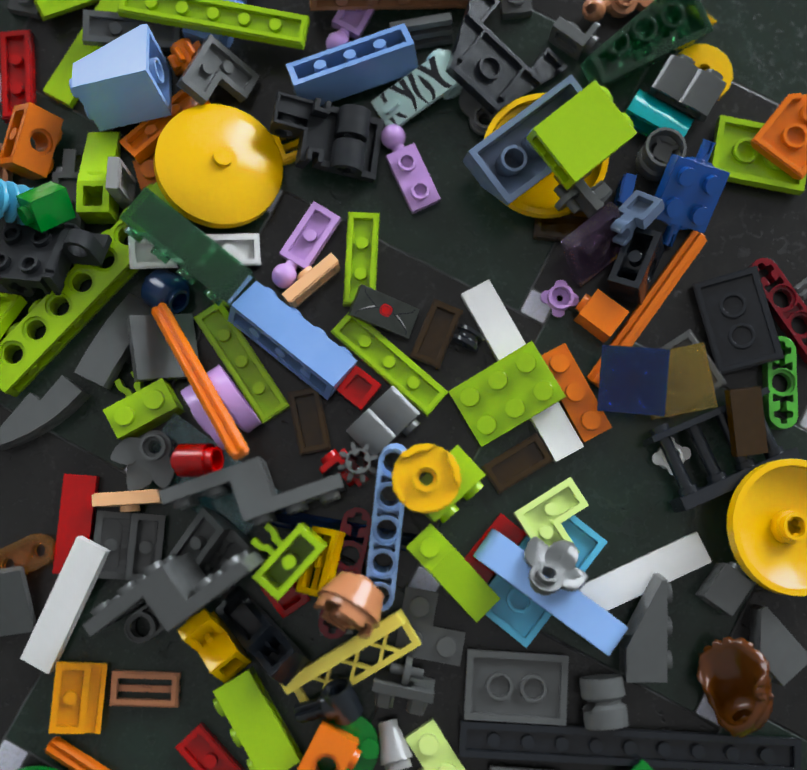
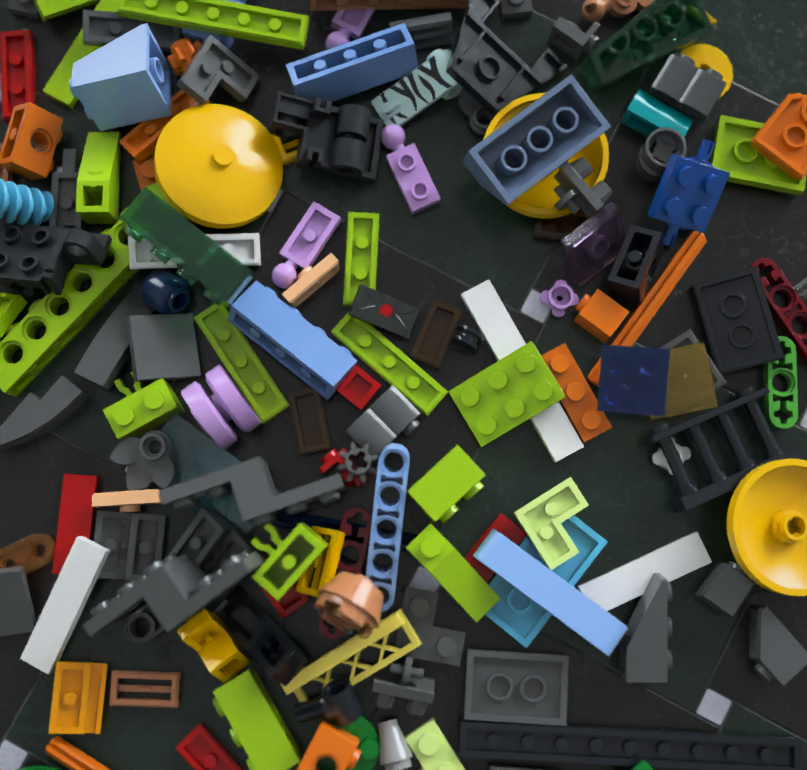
green brick [16,181,76,233] -> none
light grey tile [105,157,136,209] -> none
orange axle [151,303,249,460] -> none
red brick [170,443,224,477] -> none
yellow plate [391,443,461,514] -> none
dark brown tile [481,433,554,495] -> none
plate [524,537,589,596] -> none
lime brick [526,80,637,190] -> none
dark grey wheel [579,674,629,730] -> none
sand blue plate [610,190,664,246] -> none
blue tile [612,173,637,213] -> none
reddish brown piece [696,636,774,738] -> none
dark brown tile [724,386,768,457] -> none

